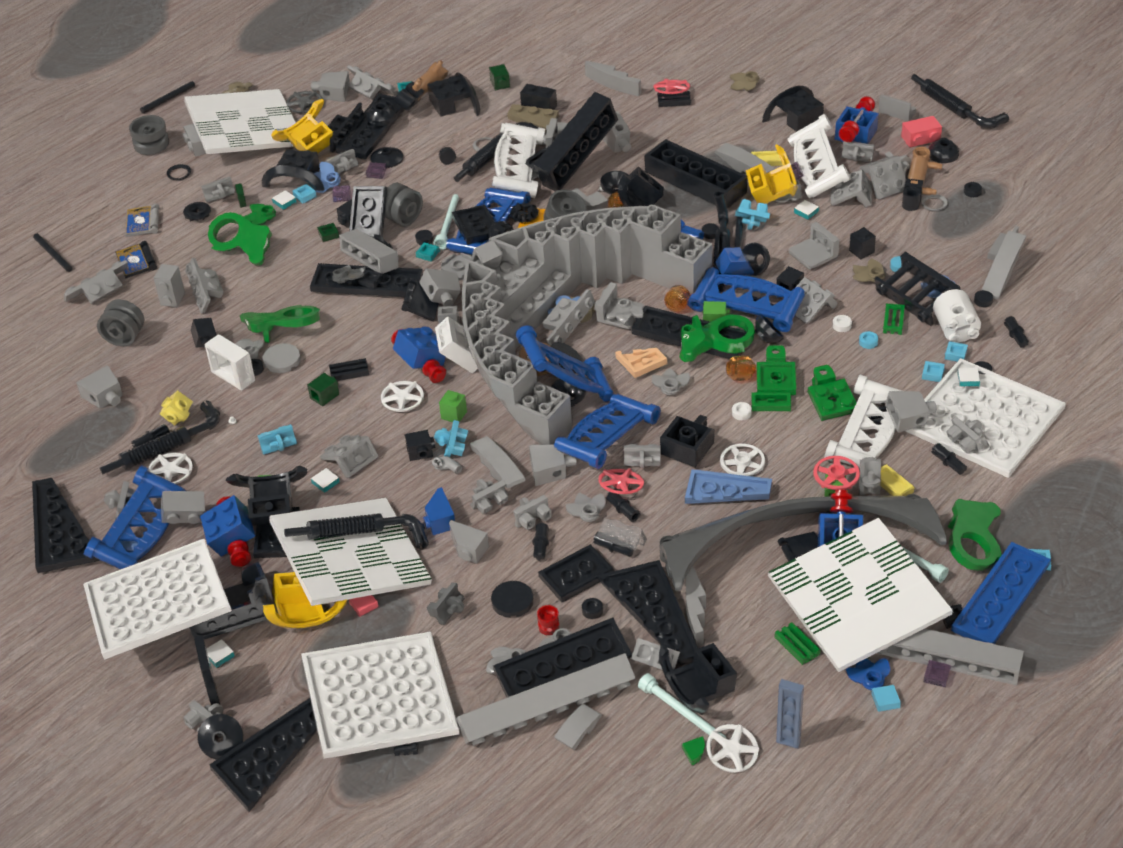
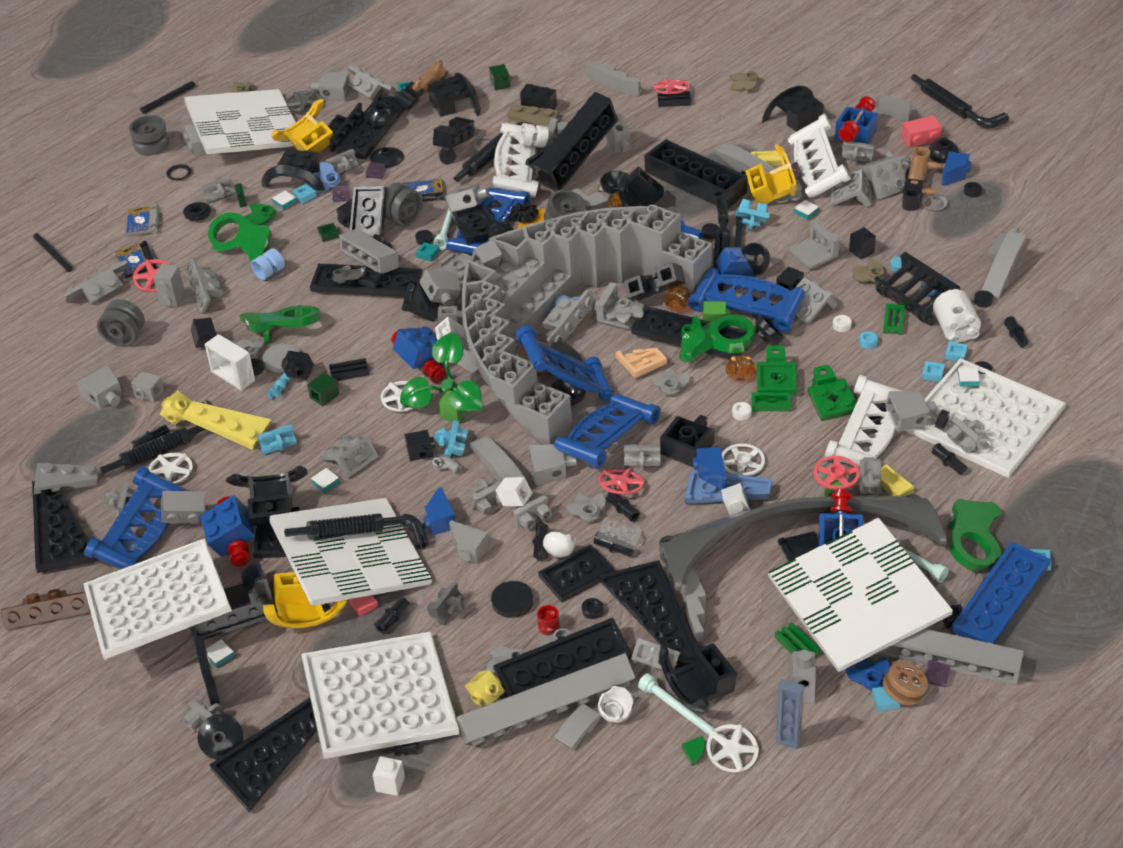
none -> bracket [0,589,90,630]
none -> light grey wing [34,463,98,494]
none -> light grey brick [131,371,164,402]
none -> coral wheel [133,260,170,292]
none -> light yellow wing [183,401,271,450]
none -> light blue wheel [251,248,285,280]
none -> medium azure piece [267,373,292,400]
none -> black brick [281,350,314,380]
none -> white brick [373,757,405,796]
none -> black axle [374,597,410,634]
none -> green plant [400,332,483,412]
none -> piece [402,179,444,201]
none -> black arch [433,117,475,149]
none -> light grey torso [445,185,489,212]
none -> light yellow brick [464,670,505,707]
none -> white brick [495,477,532,506]
none -> white wheel [519,123,549,148]
none -> white hair [543,532,577,558]
none -> white hair [598,686,634,723]
none -> black arch [624,263,686,301]
none -> blue slope [693,447,726,490]
none -> white brick [721,483,750,515]
none -> light grey torso [791,650,816,704]
none -> medium nougat head [883,662,929,705]
none -> black tile [935,409,950,430]
none -> blue slope [942,151,972,186]

